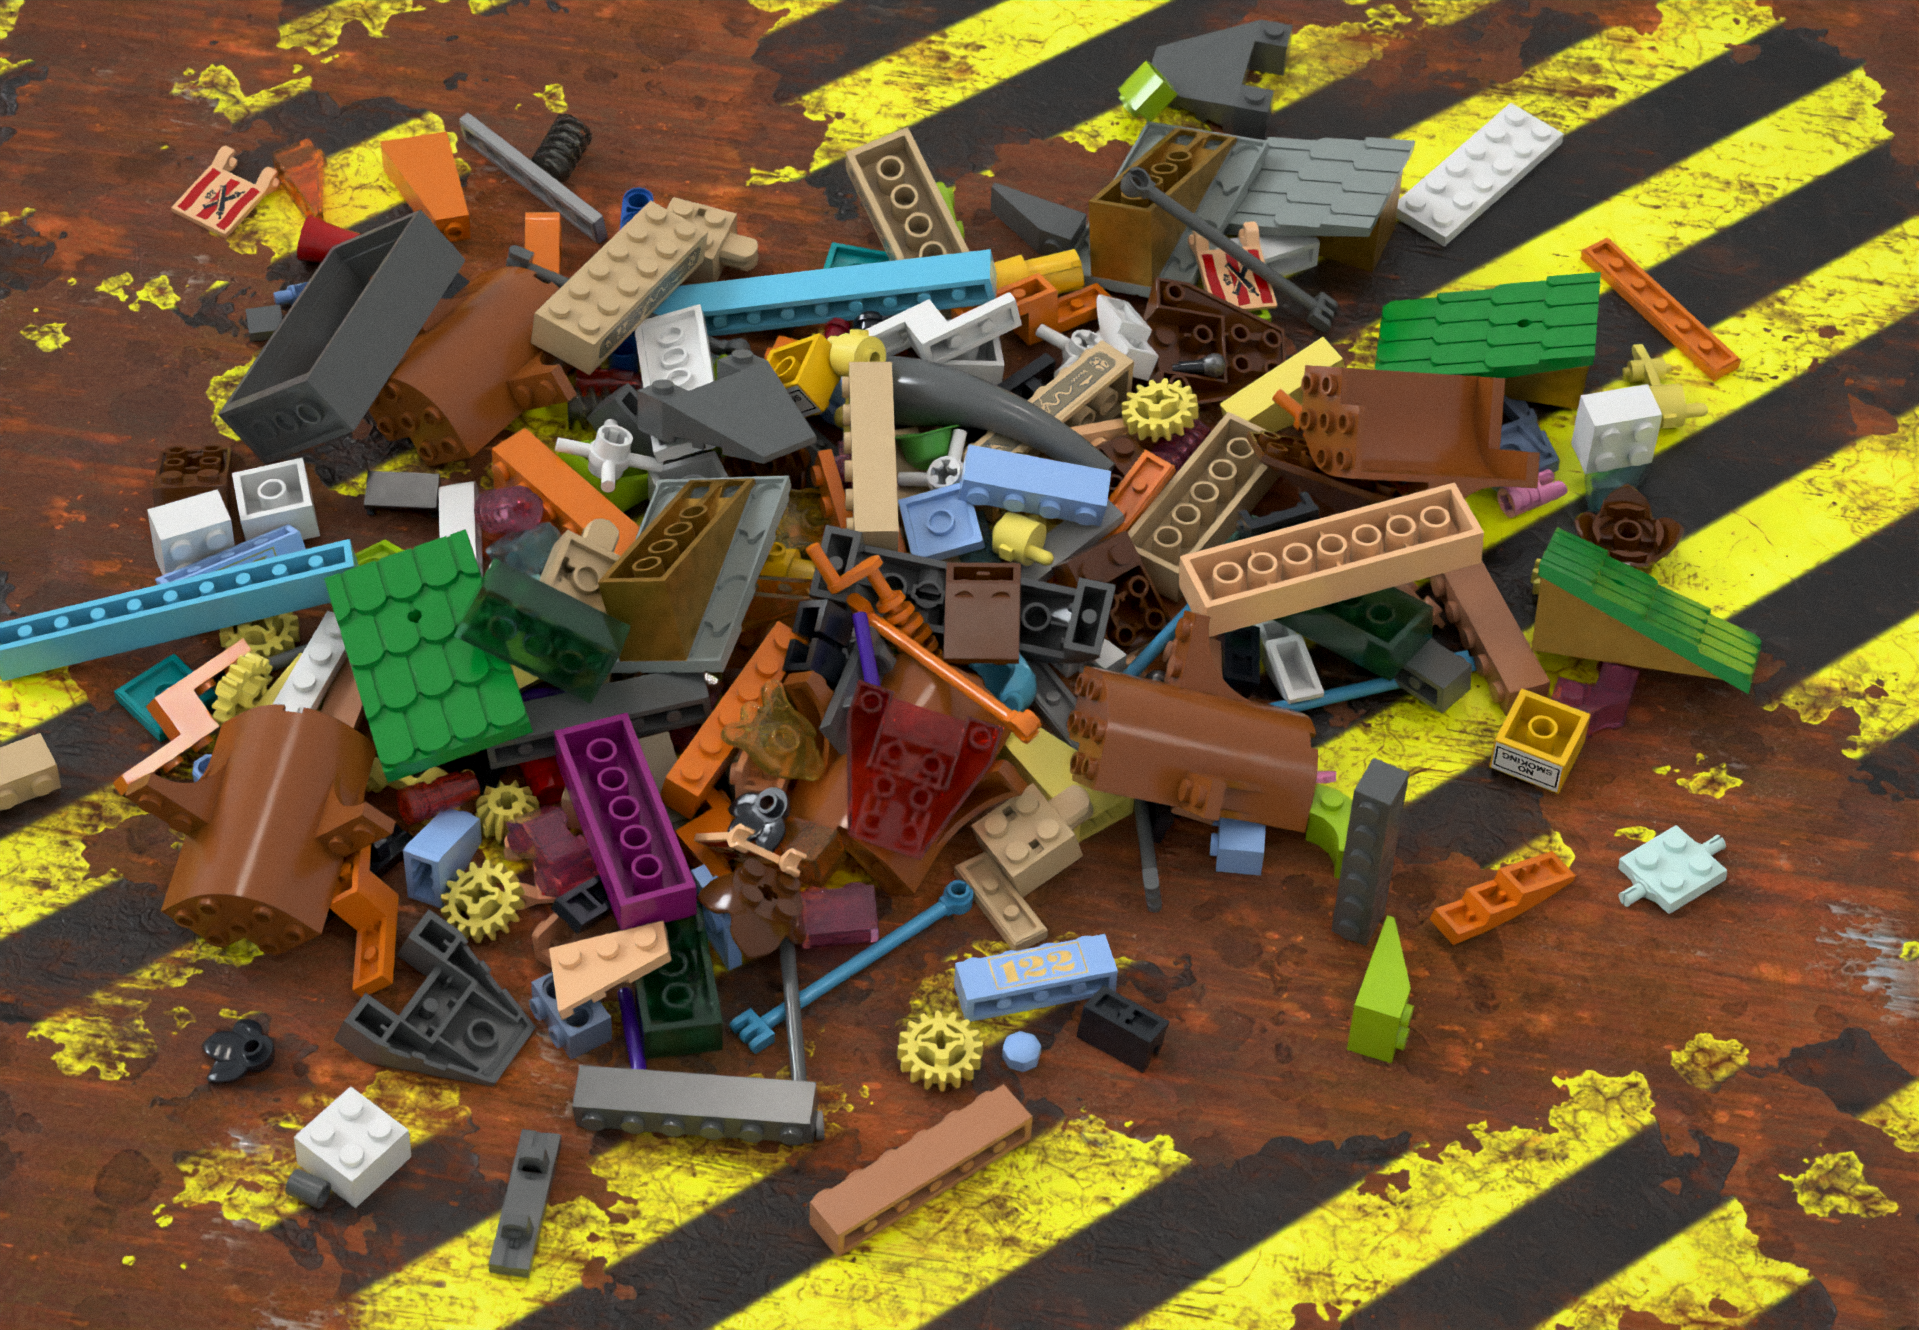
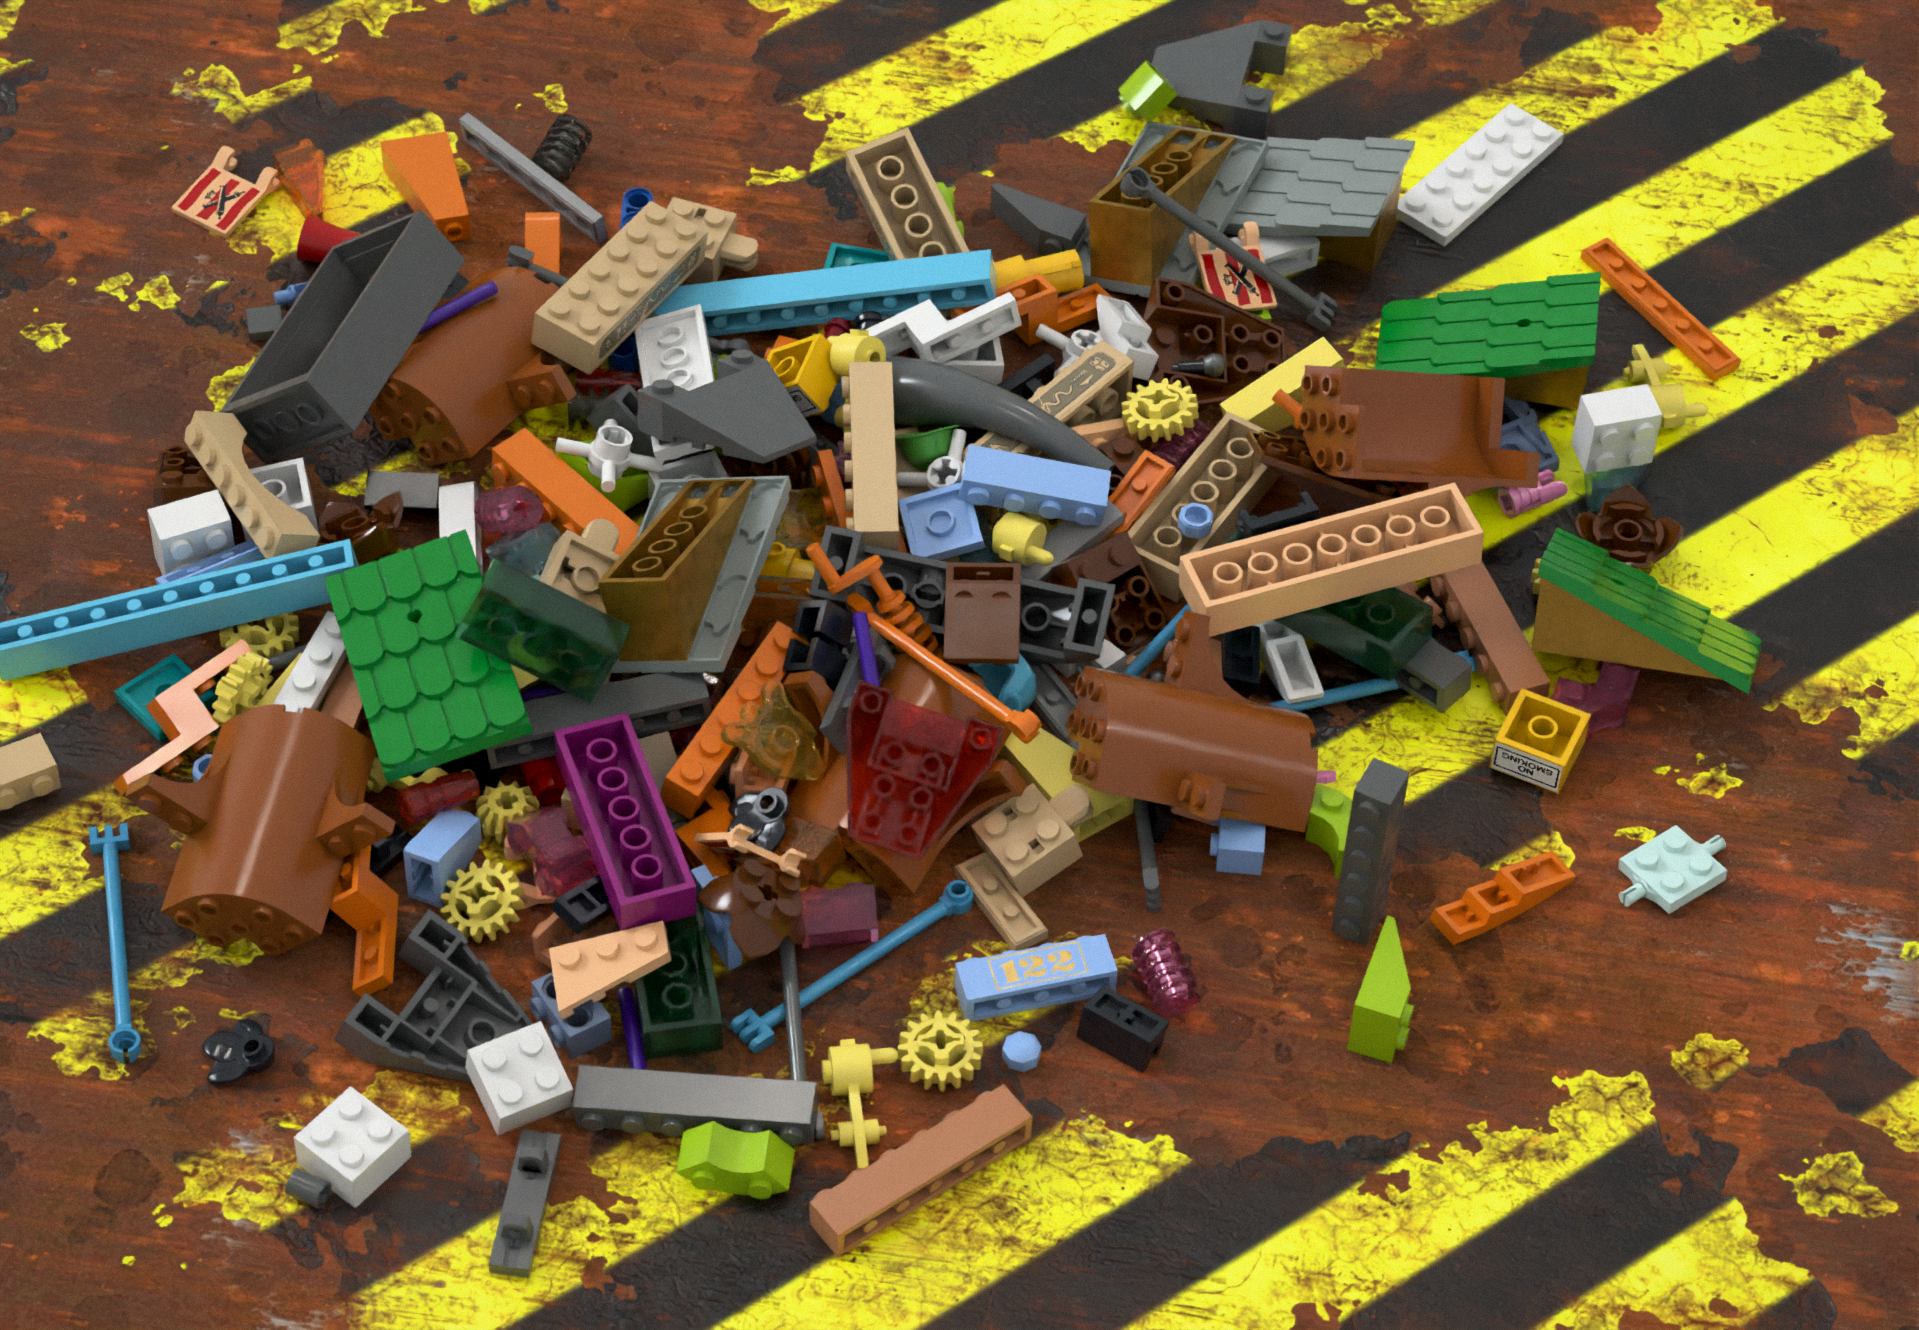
none -> dark azure hinge [89,823,142,1064]
none -> tan arch [184,410,320,559]
none -> reddish brown brick [316,491,404,566]
none -> dark purple bar [417,280,498,335]
none -> white brick [465,1021,574,1136]
none -> lime brick [676,1121,795,1199]
none -> light yellow piece [822,1039,898,1169]
none -> clear pink piece [1131,928,1200,1017]
none -> light blue tile [1177,503,1214,539]

